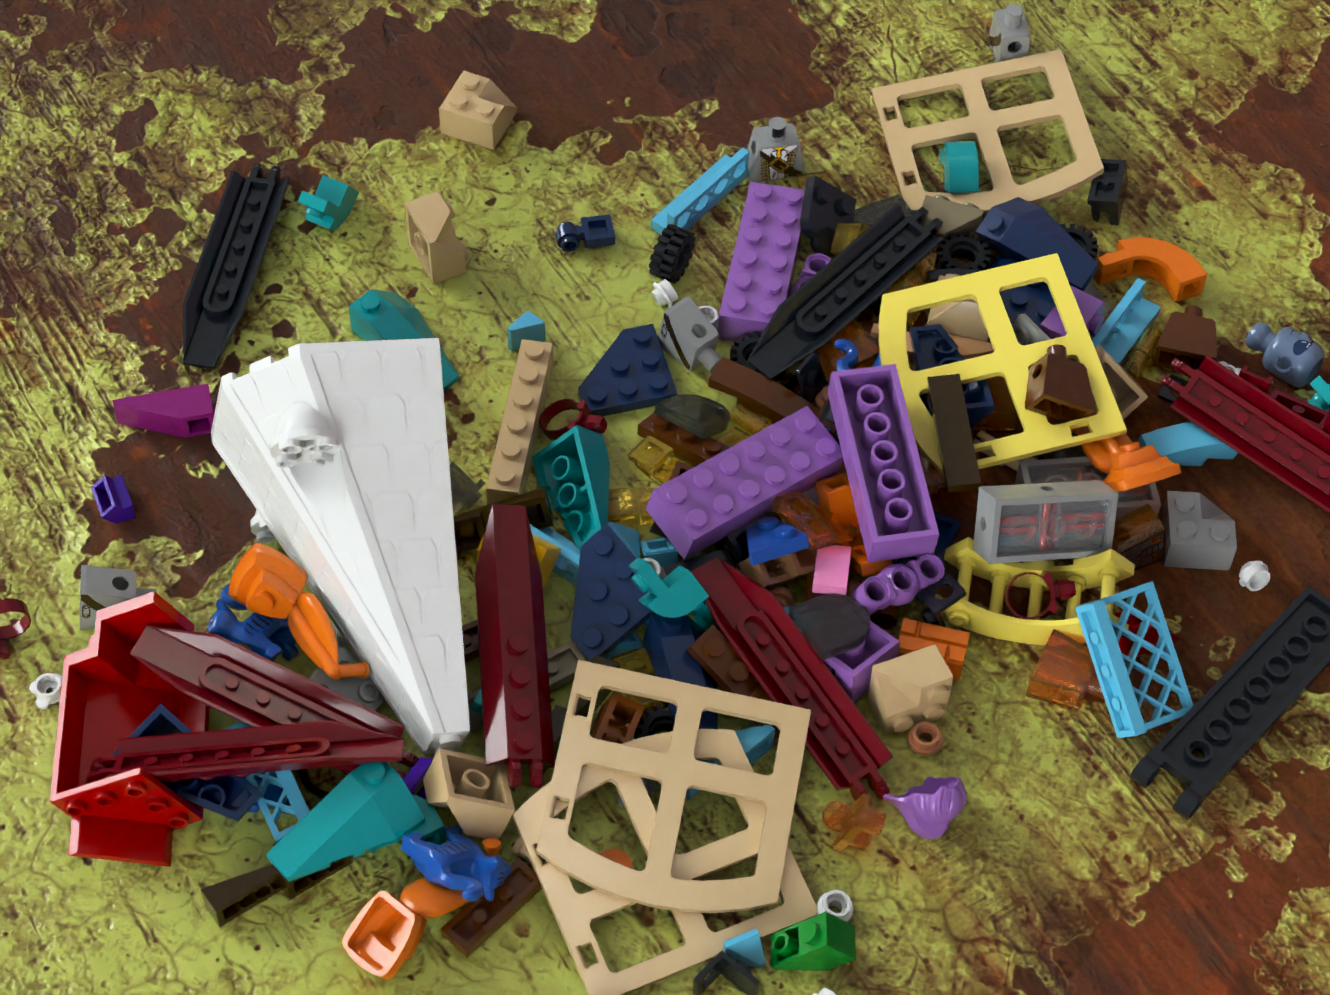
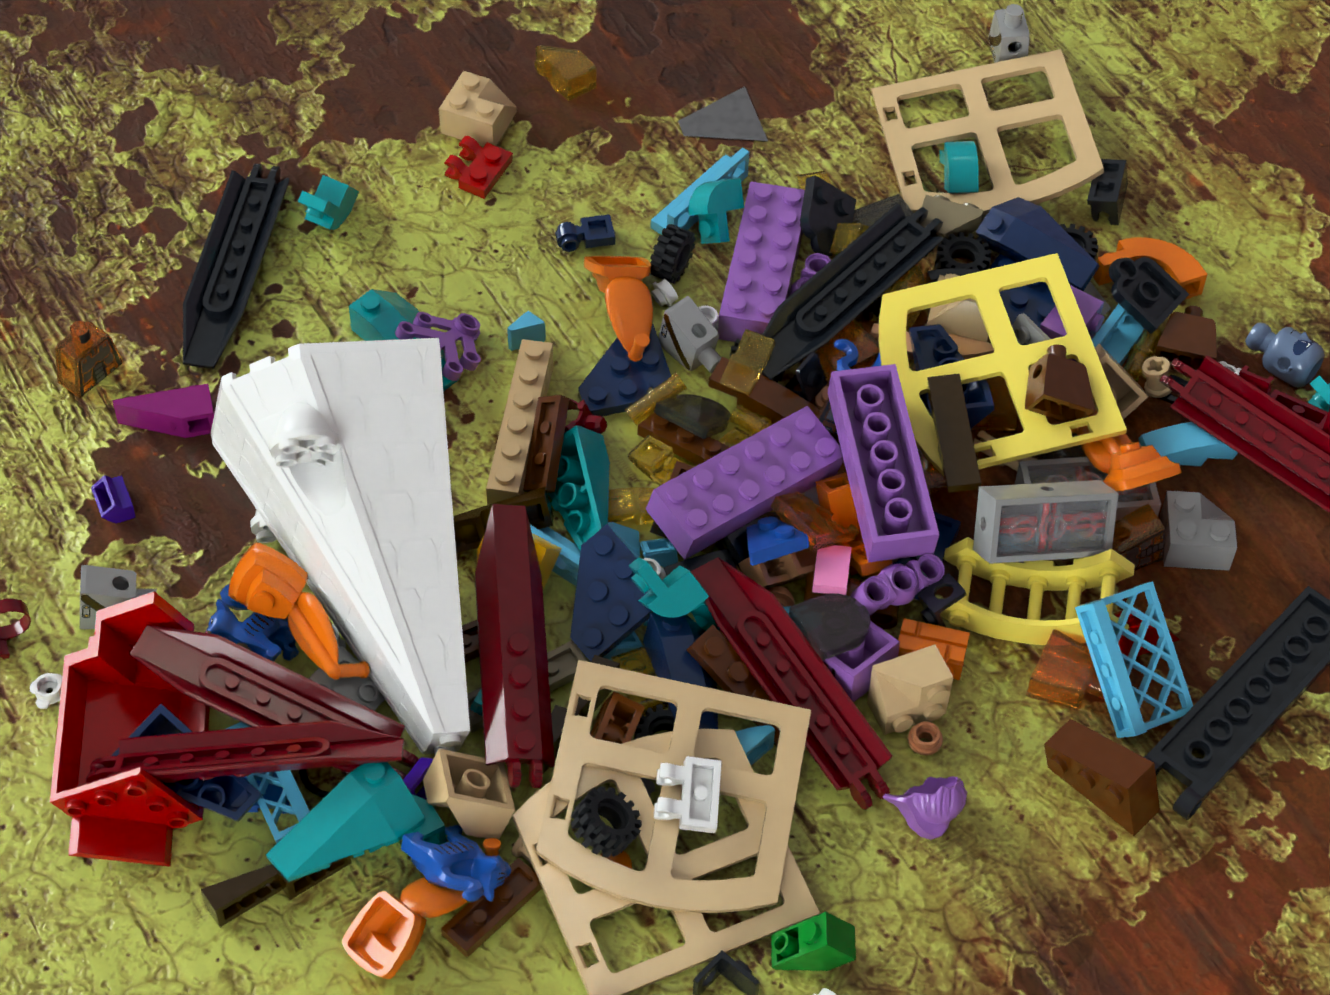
tan slope [405,191,469,284] -> none
clear smoke bracket [449,461,486,513] -> none
medium azure slope [723,929,766,968] -> none
light grey torso [747,117,805,182] -> none
white plate [817,890,853,922] -> none
clear orange hips [822,793,886,852] -> none
dark red piece [1005,570,1076,619] -> none
white plate [1239,560,1271,591] -> none
none -> clear orange torso [55,321,123,398]
none -> medium lavender plant [395,312,481,381]
none -> red plate [445,136,513,199]
none -> reddish brown plate [523,395,570,493]
none -> clear yellow slope [534,45,596,101]
none -> black tyre [571,786,642,857]
none -> orange piece [584,256,653,362]
none -> clear yellow pin [625,372,688,426]
none -> white plate [654,756,722,833]
none -> flat silver sticker [678,87,768,141]
none -> teal brick [688,178,744,244]
none -> clear yellow slope [719,329,776,395]
none -> reddish brown wedge [1044,719,1160,836]
none -> black plate [1109,257,1189,334]
none -> tan bush [1142,356,1172,398]

